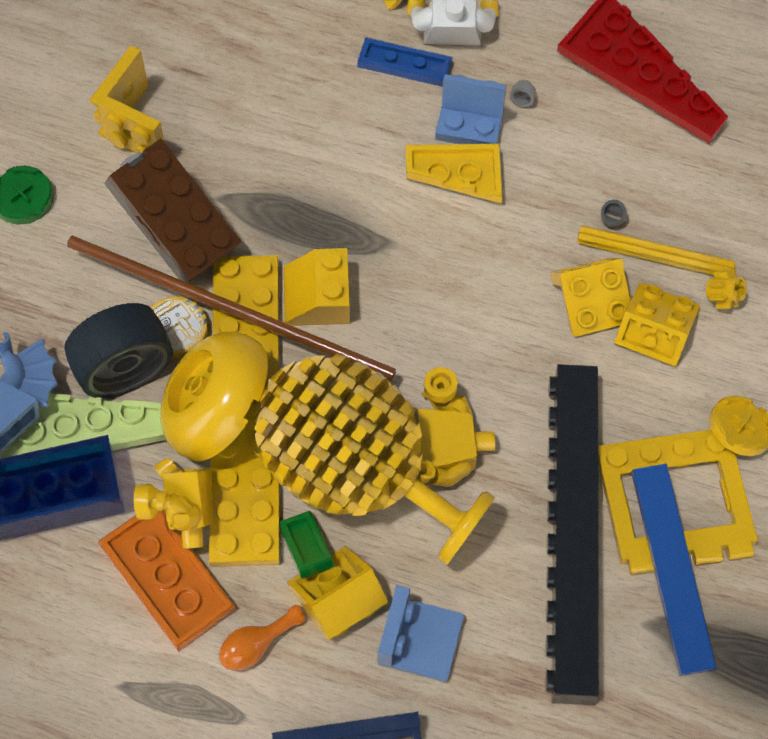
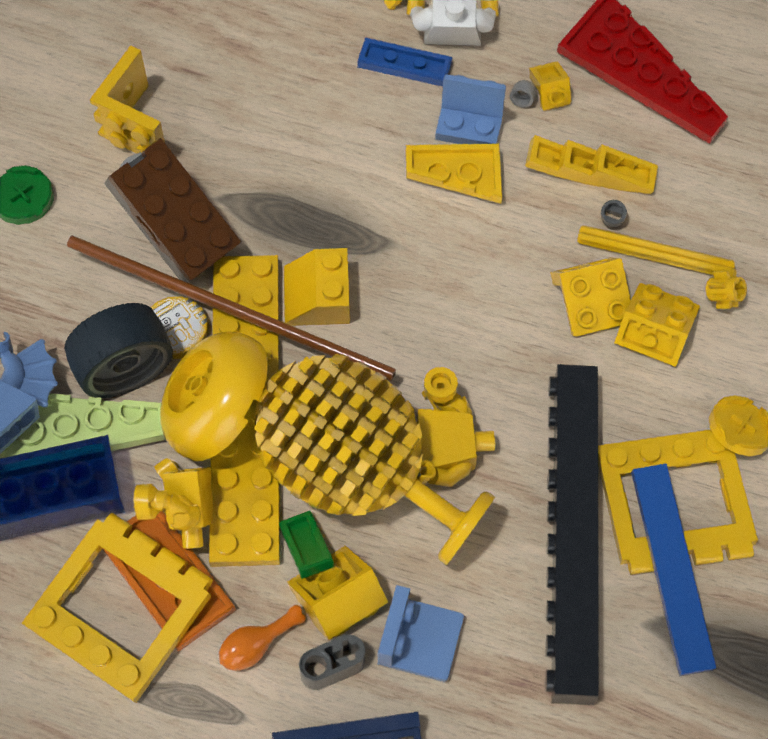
none -> yellow hinge [21,513,213,703]
none -> dark grey beam [299,634,365,690]
none -> yellow slope [525,135,658,194]
none -> yellow bracket [529,61,571,111]

